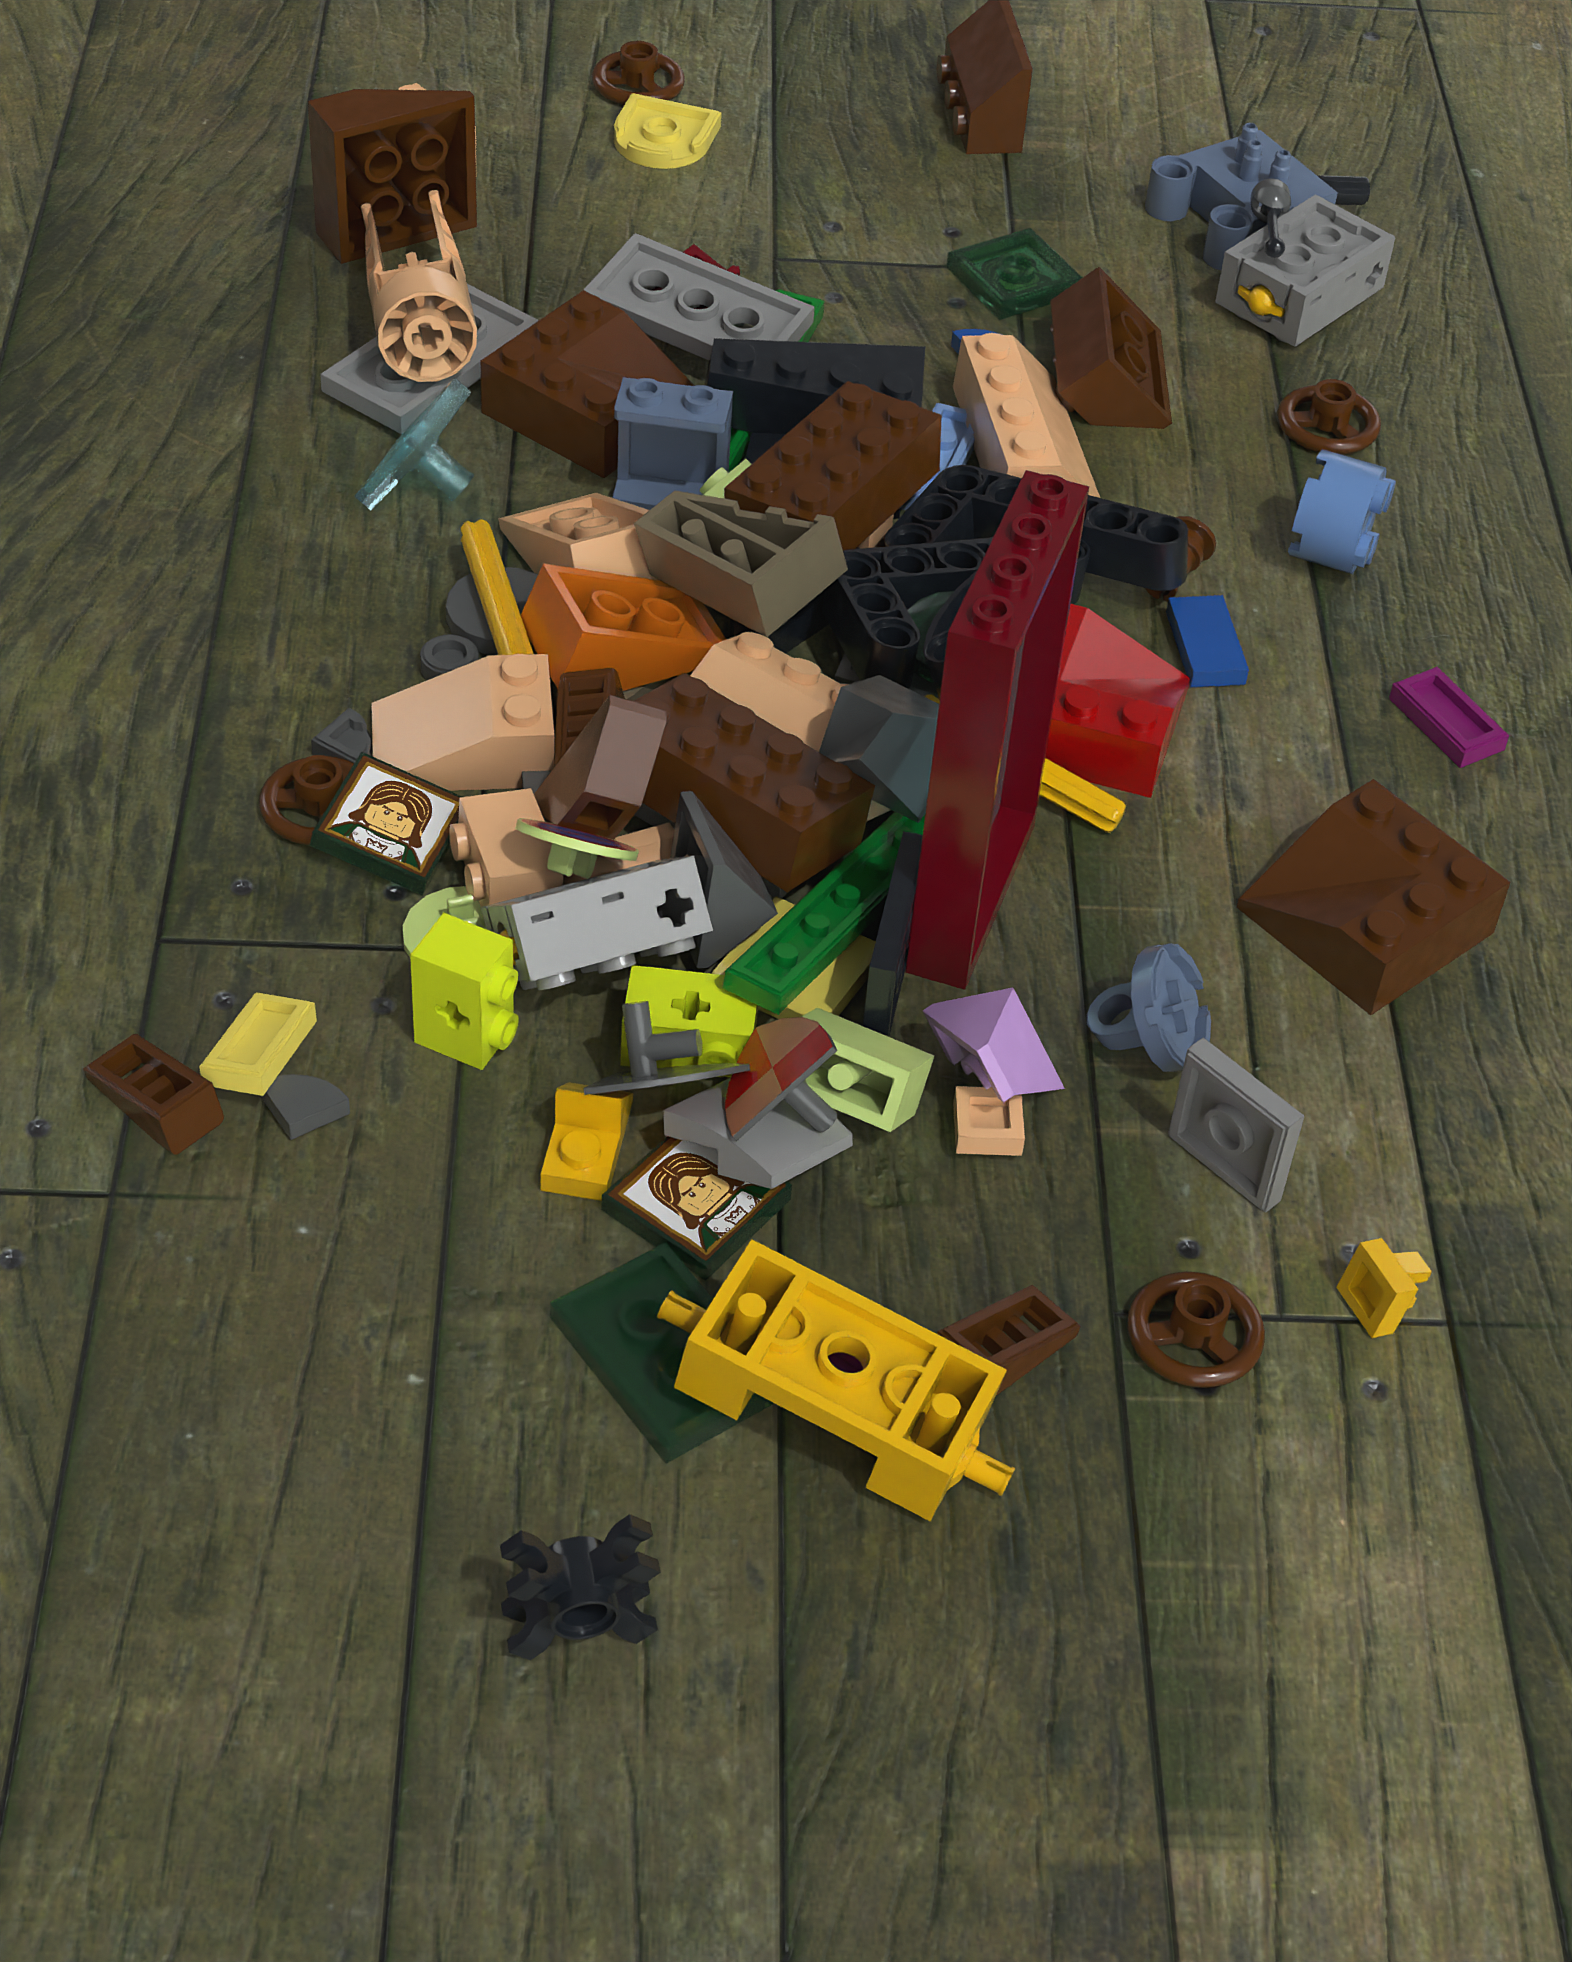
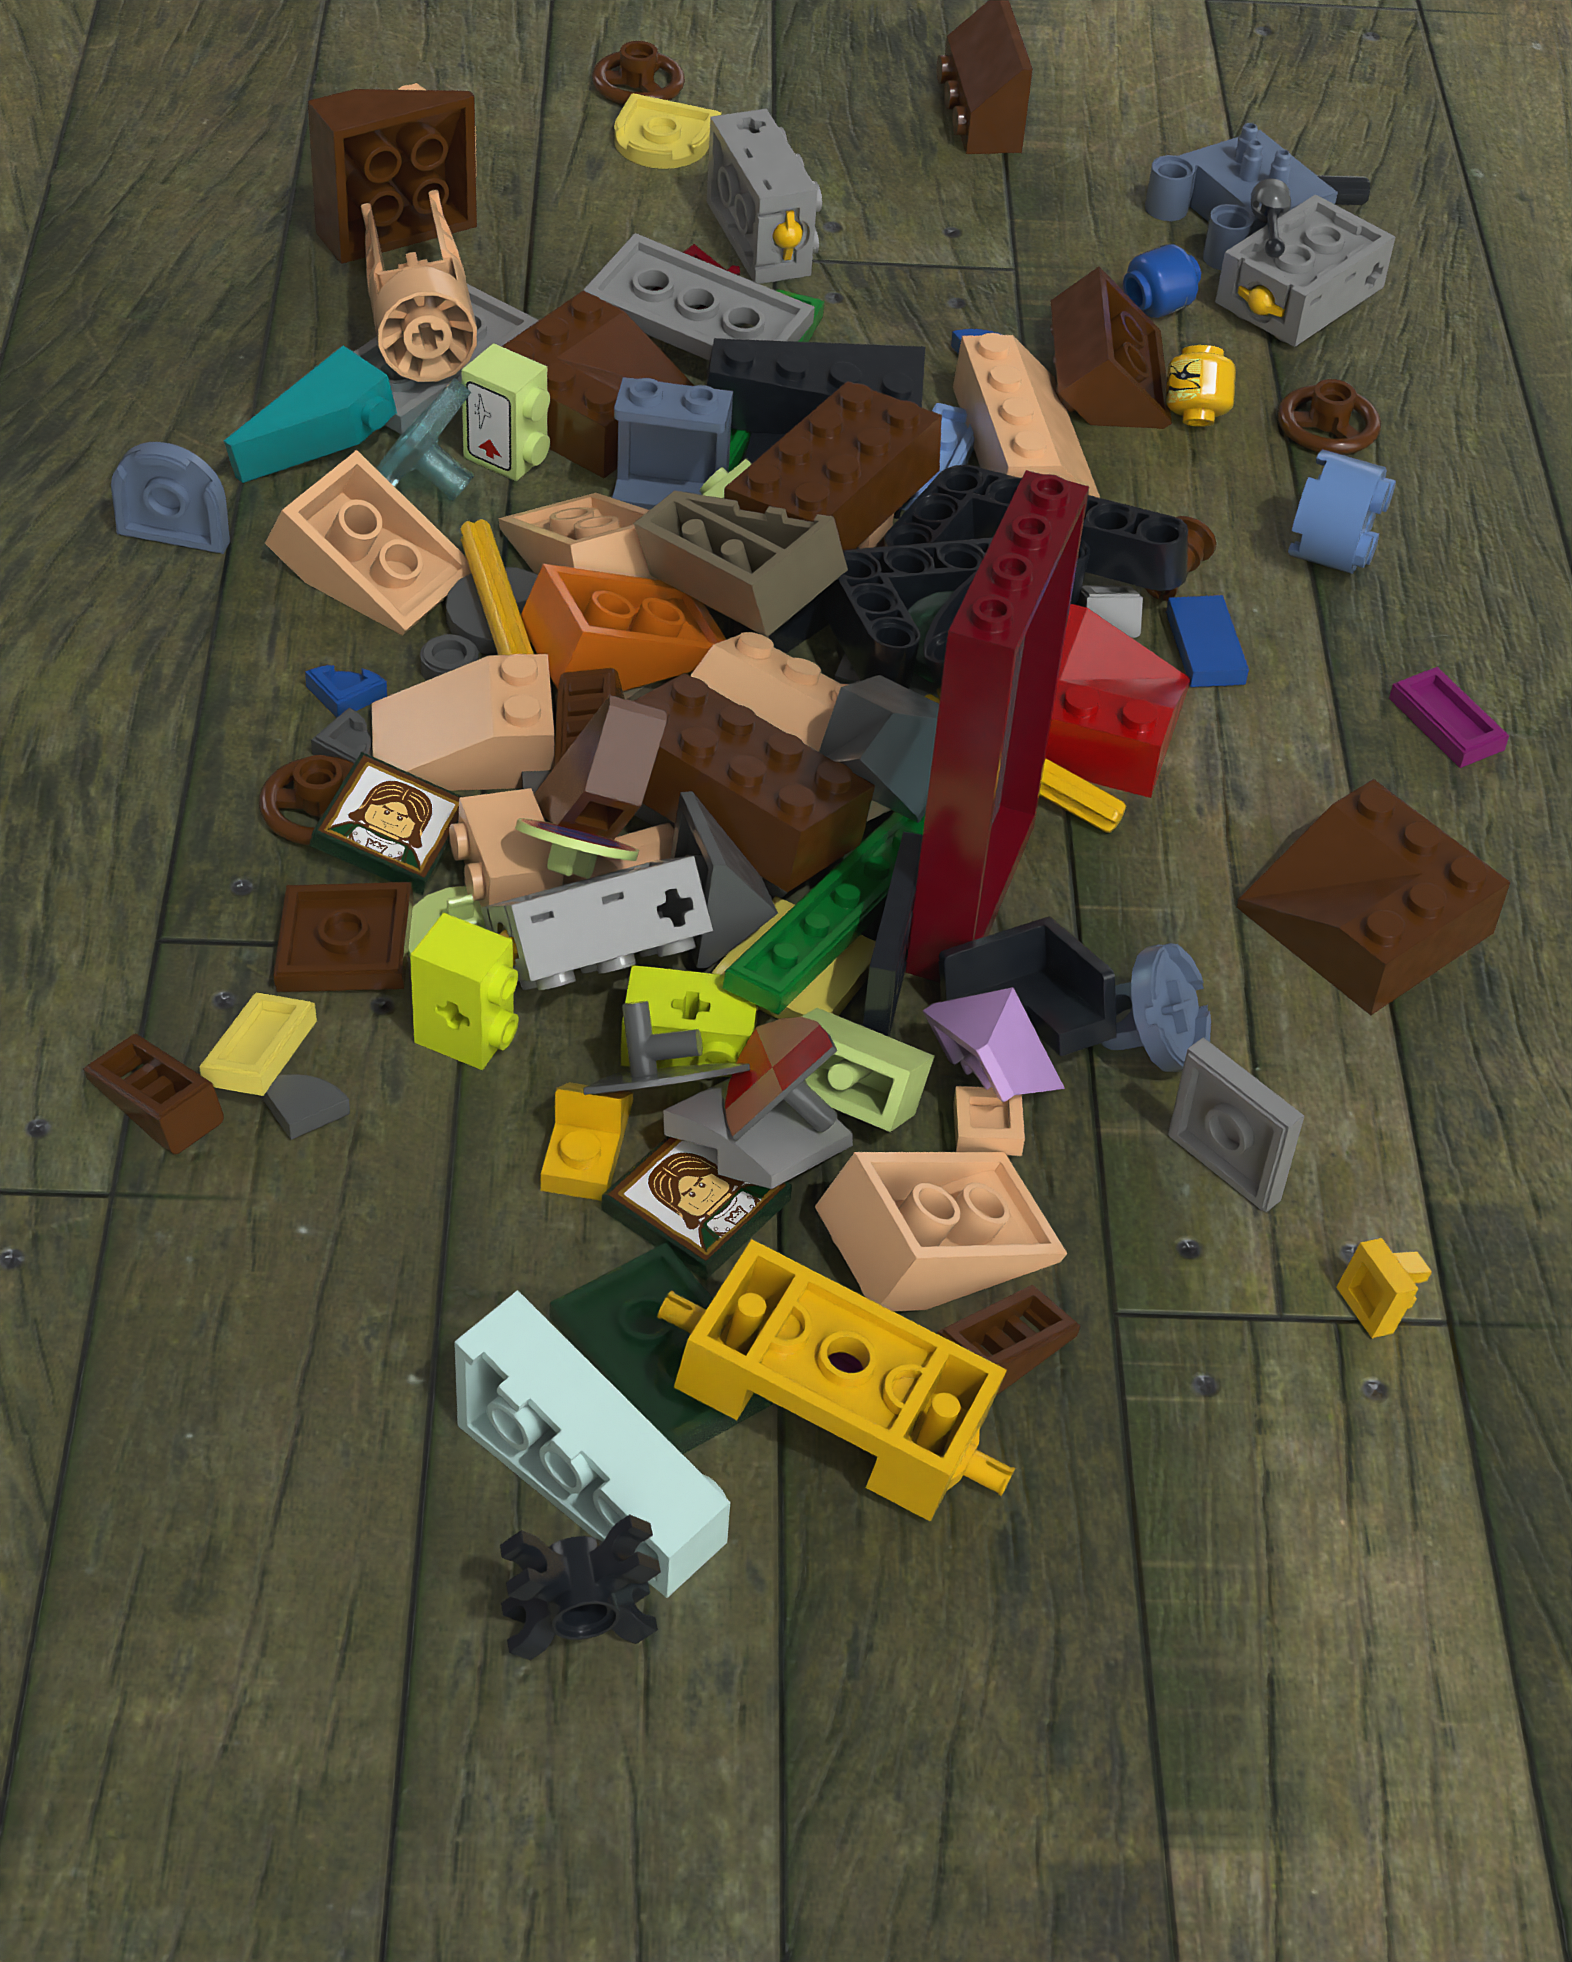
clear green tile [946,228,1083,320] -> none
reddish brown piece [1127,1272,1265,1388] -> none
none -> sand blue tile [111,442,230,554]
none -> teal slope [224,345,397,483]
none -> light nougat slope [265,450,471,636]
none -> reddish brown tile [273,882,414,992]
none -> blue tile [305,665,387,718]
none -> light aqua wedge [455,1290,730,1598]
none -> yellowish green brick [461,343,550,482]
none -> light grey piece [707,108,822,284]
none -> light nougat slope [815,1152,1068,1311]
none -> black panel [938,916,1117,1056]
none -> light grey slope [1078,586,1143,638]
none -> blue head [1123,244,1201,318]
none -> yellow head [1166,345,1236,427]

